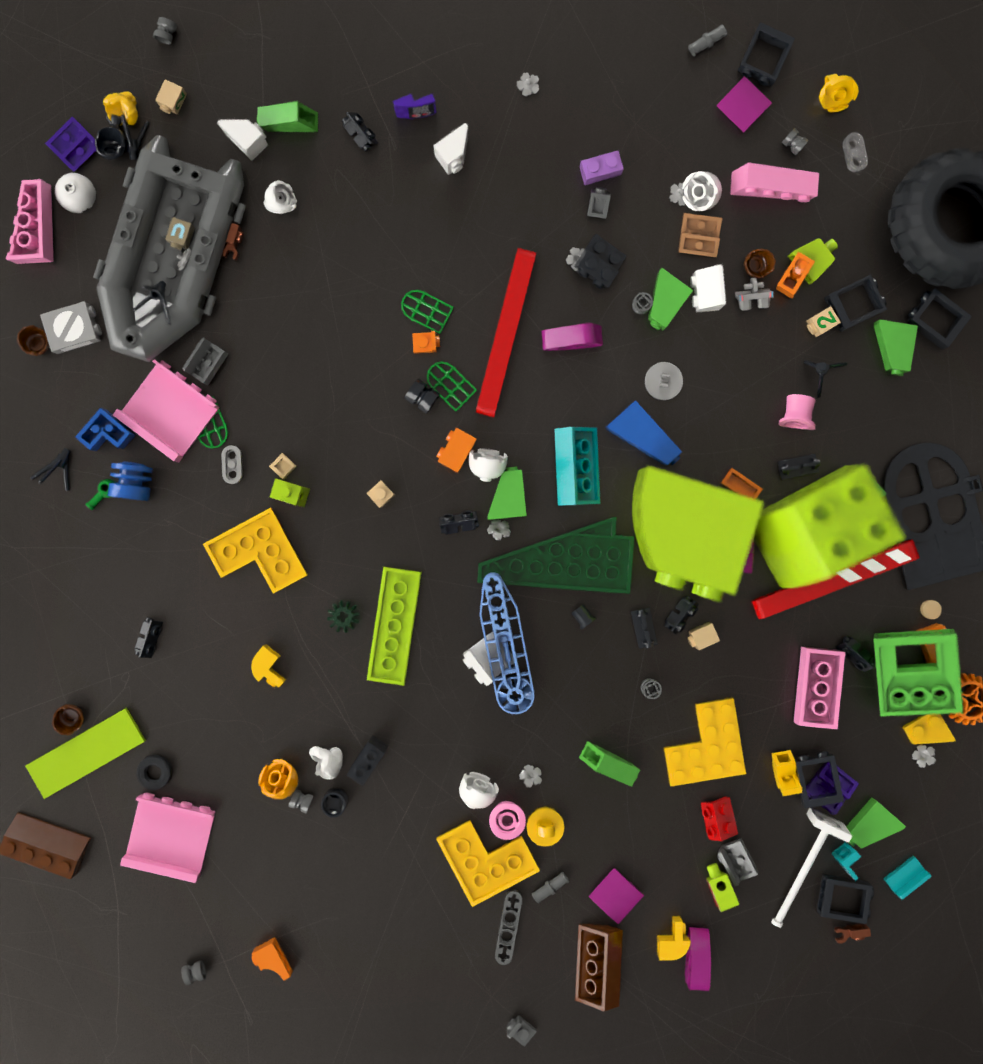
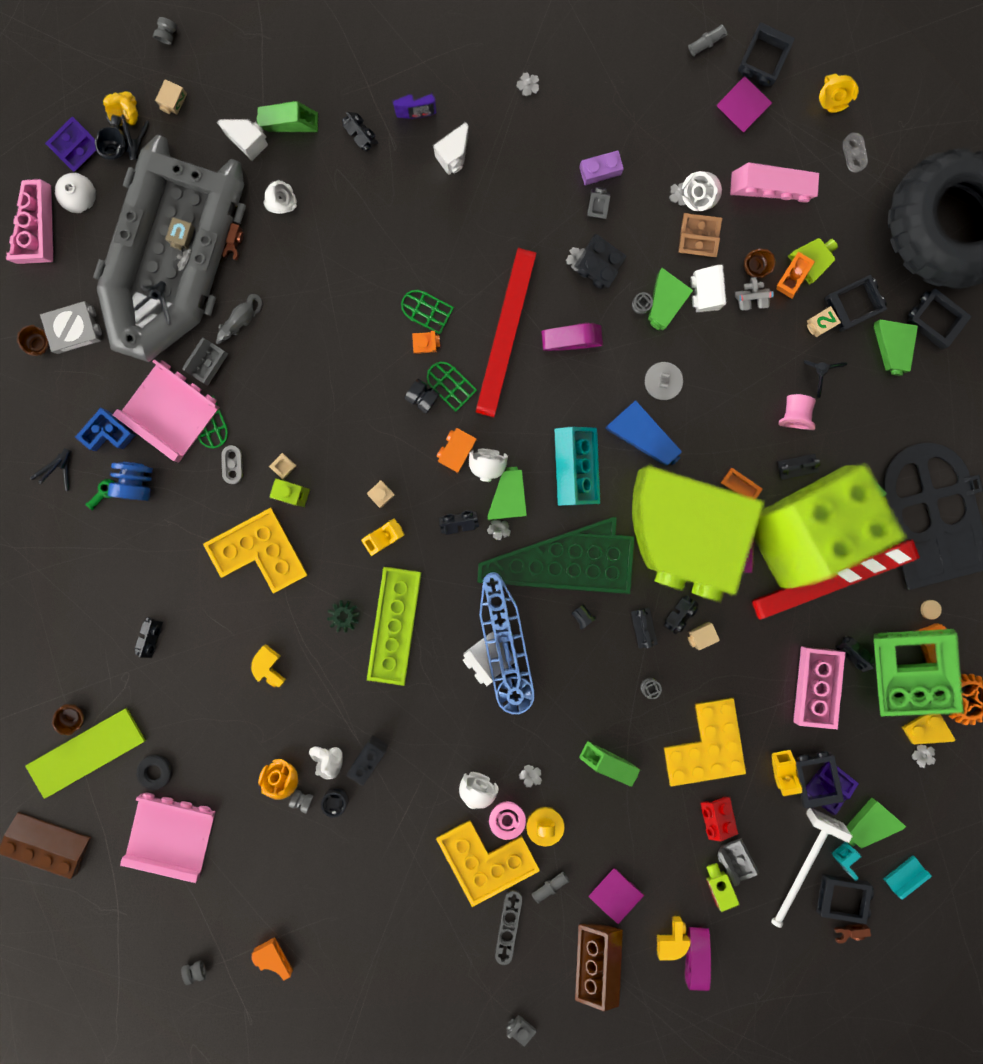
dark grey wheel [782,128,809,156] -> none
none -> dark grey animal [216,294,262,344]
none -> yellow brick [362,519,404,556]

